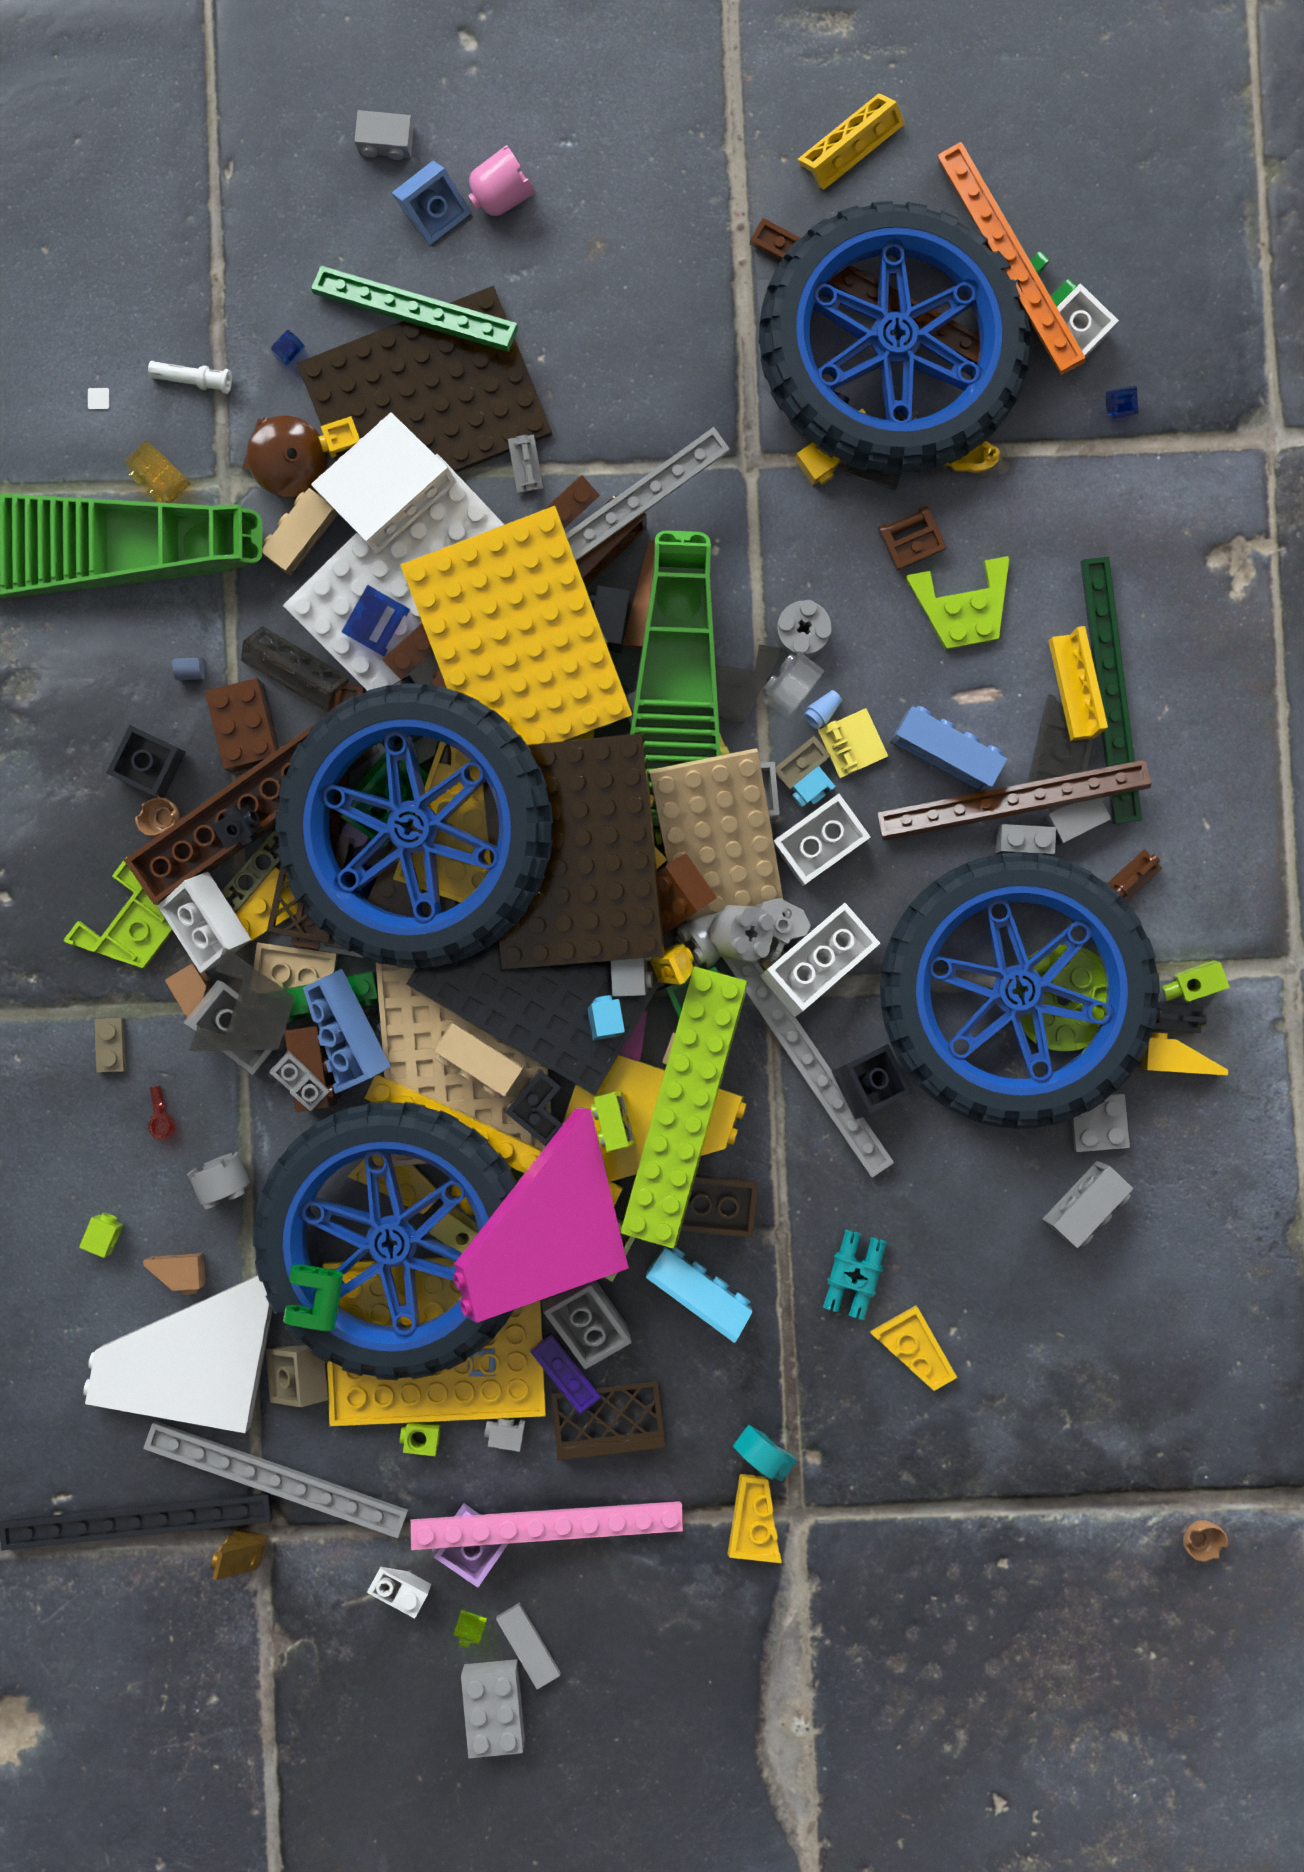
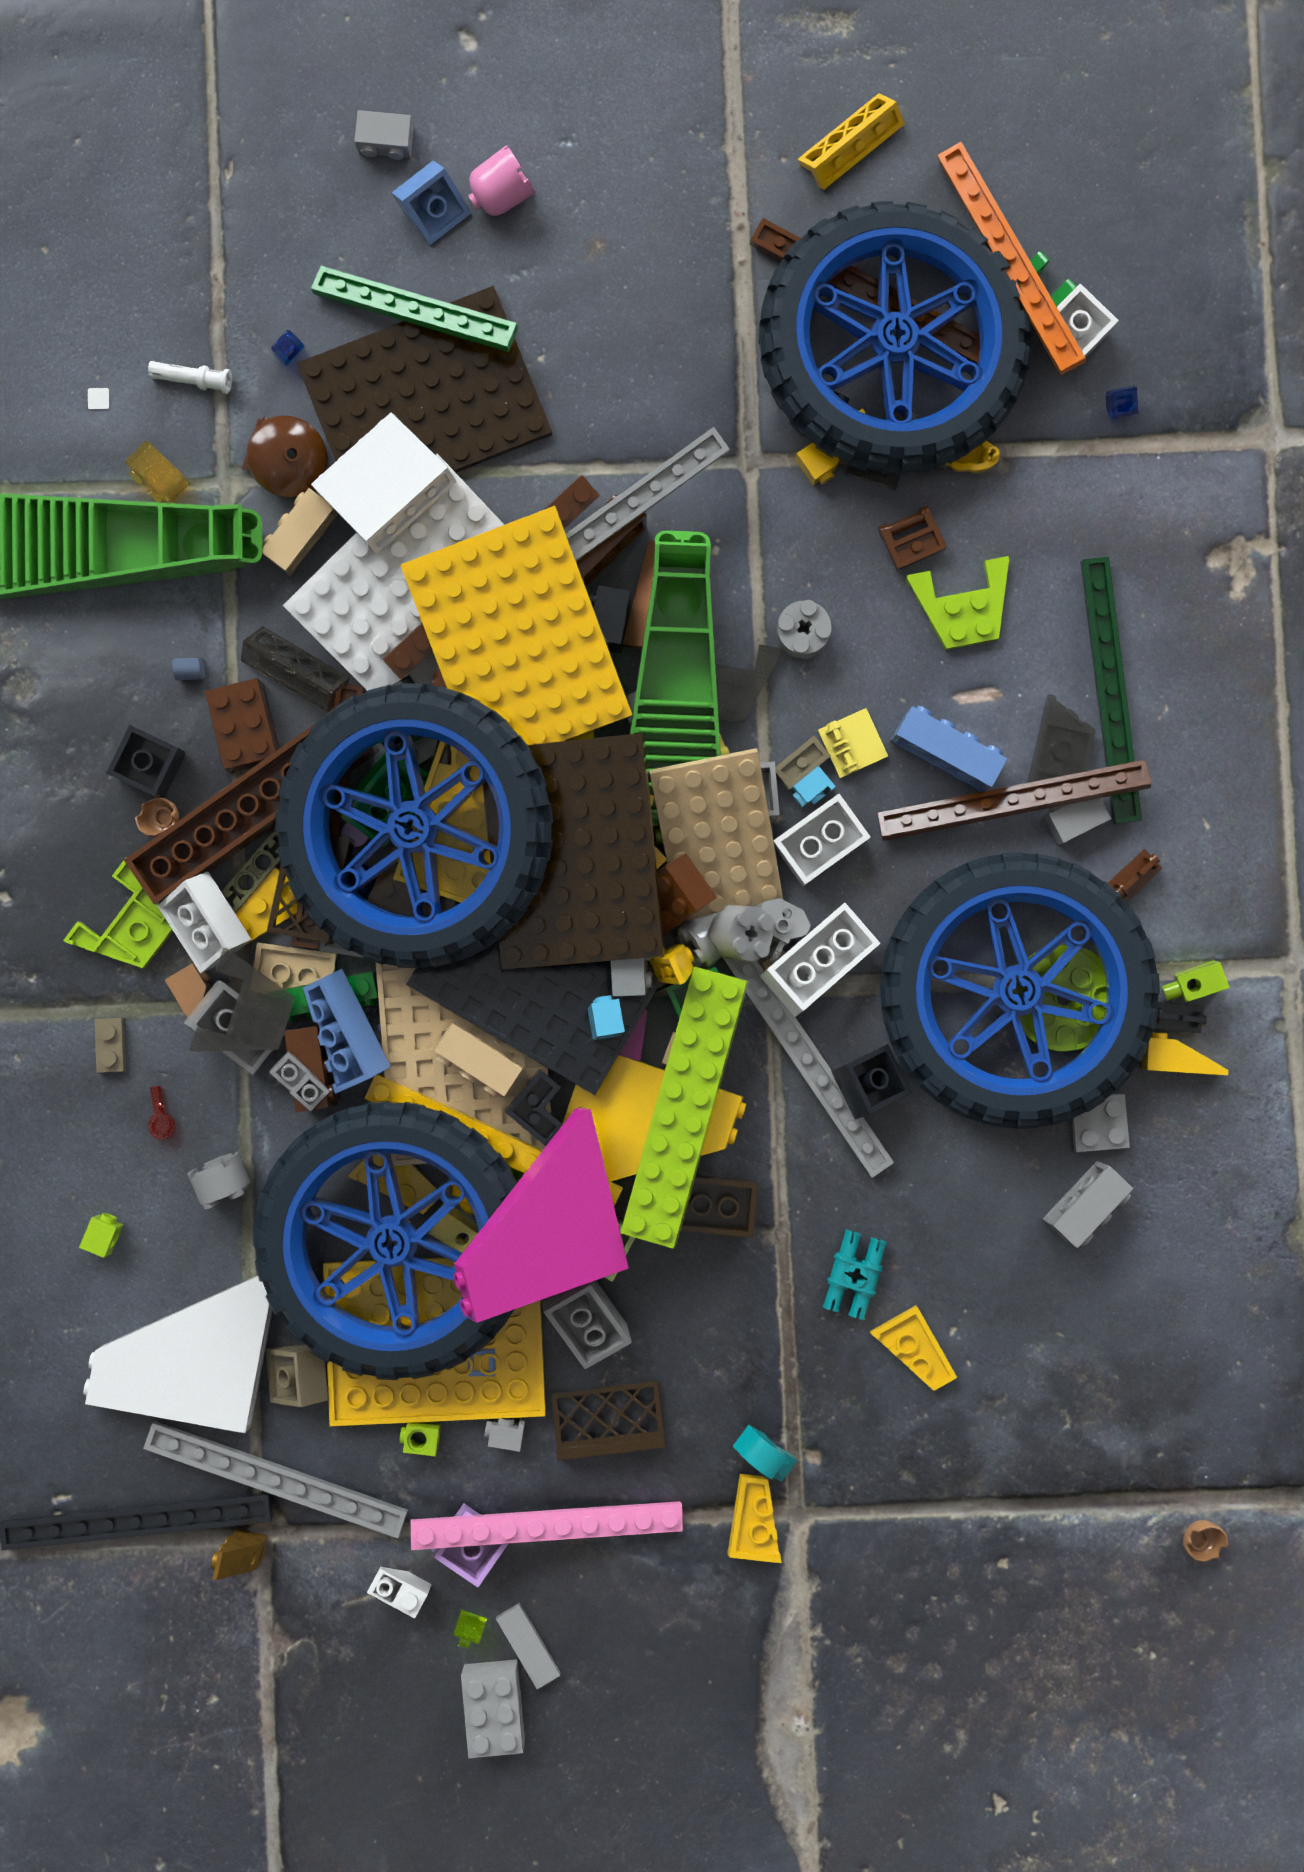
medium nougat slope [143,1253,206,1295] -> none
black brick [211,805,262,849] -> none
green connector [283,1265,343,1331] -> none
yellow bracket [318,416,360,458] -> none
clear blue plate [341,585,410,657] -> none
light grey hinge [508,435,543,493] -> none
dark purple tile [530,1333,601,1415] -> none
lime piece [591,1091,635,1152] -> none
medium azure slope [646,1246,752,1343] -> none
clear brick [762,651,825,721] -> none
light blue cone [804,690,842,729] -> none
light grey brick [995,824,1056,856] -> none
yellow fence [1048,626,1108,741] -> none

